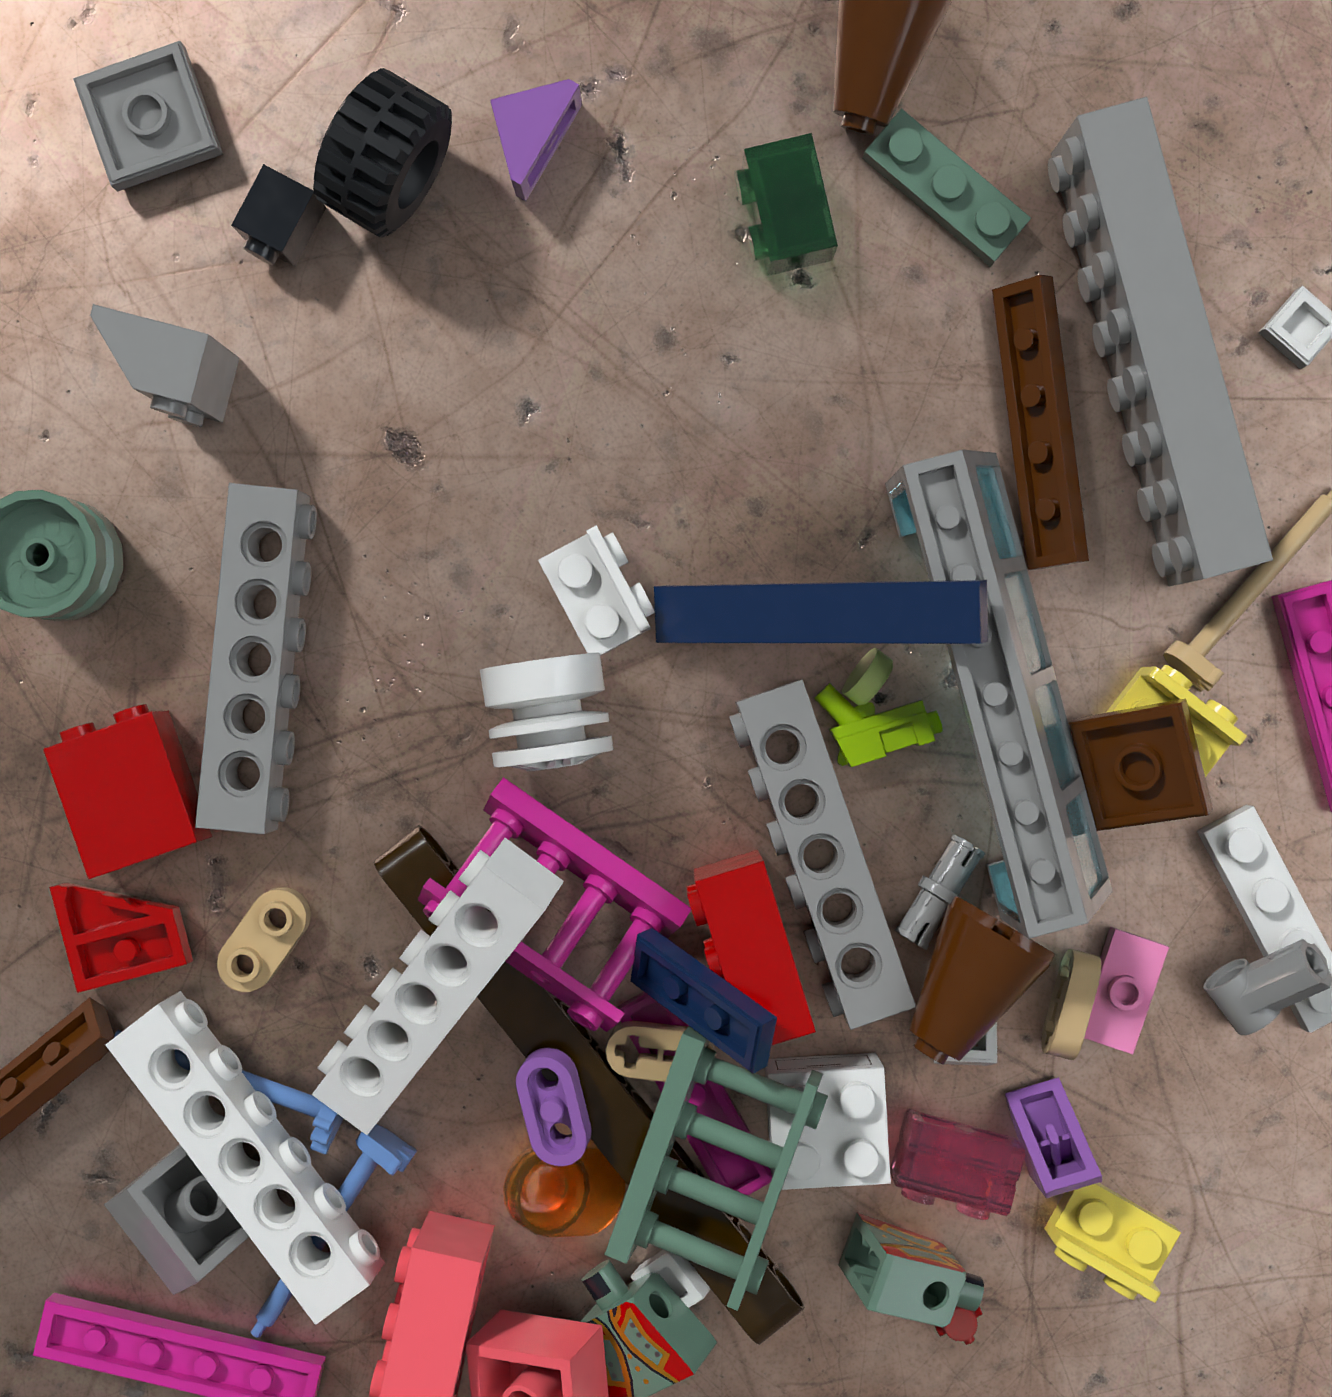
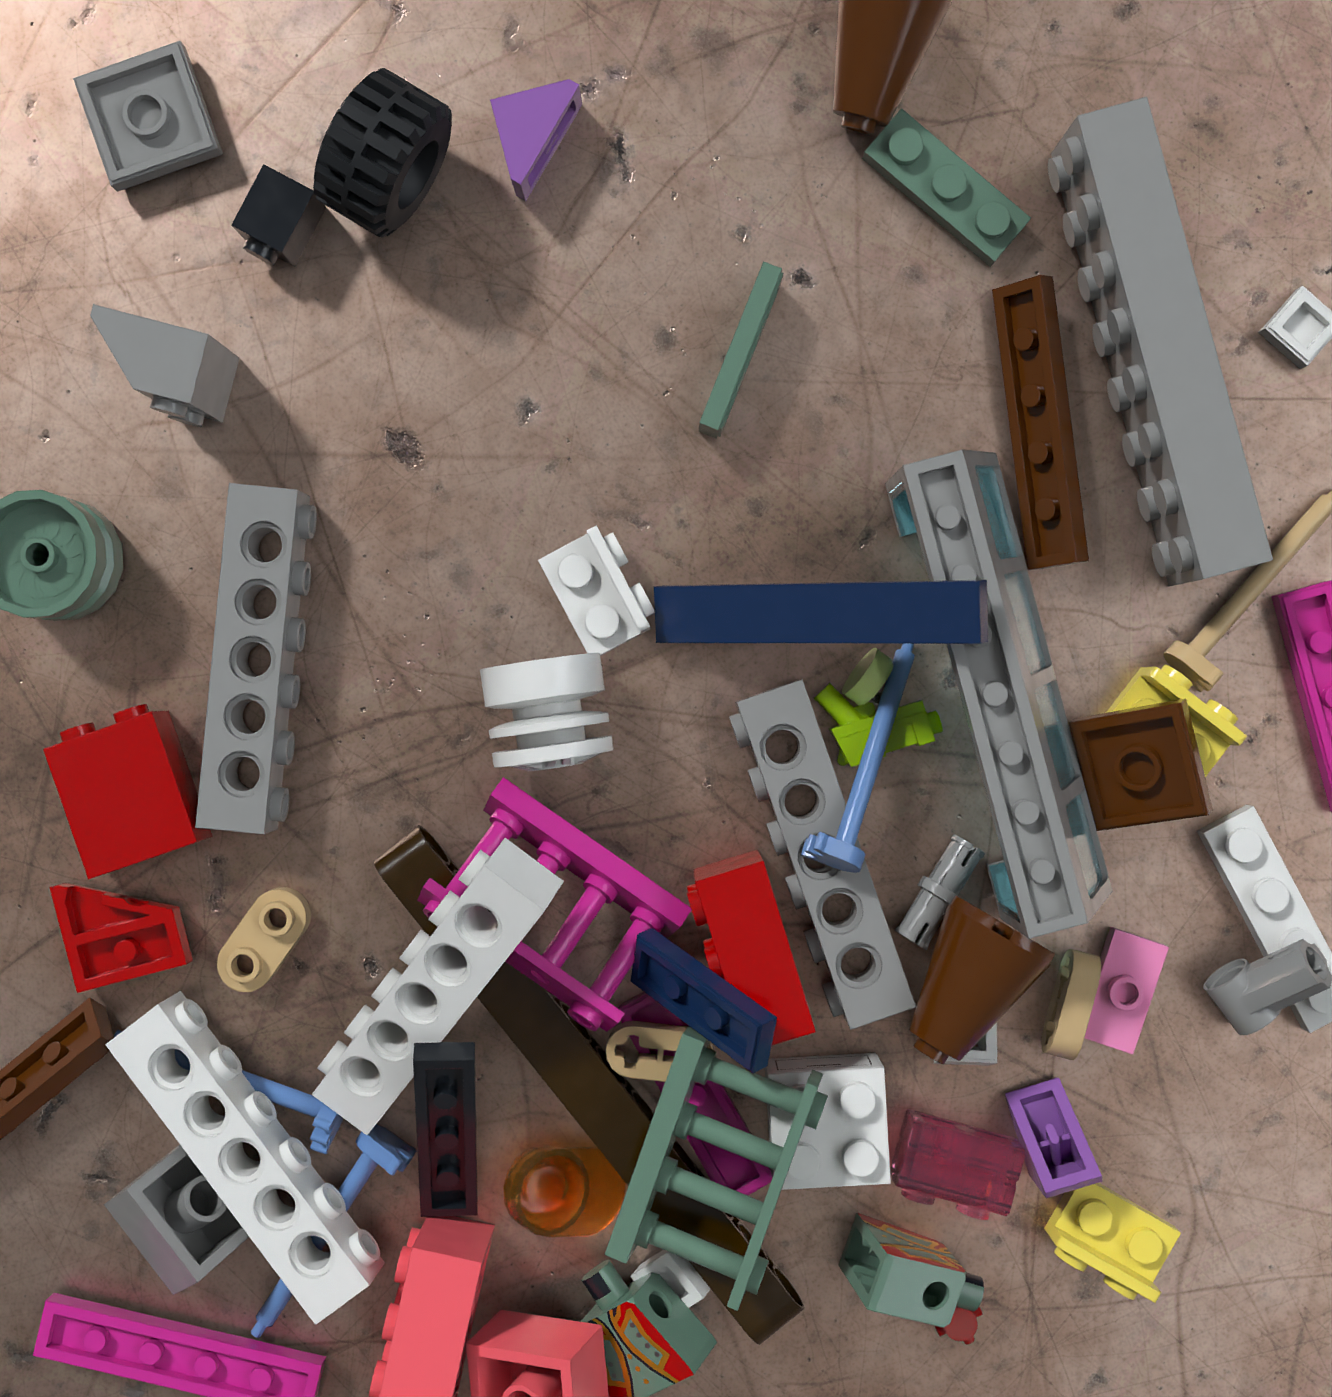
medium lavender plate [516,1048,592,1166] -> none
clear green brick [734,133,838,276] -> none
none -> black plate [413,1042,478,1217]
none -> sand green tile [699,261,784,439]
none -> medium blue piece [801,644,915,873]

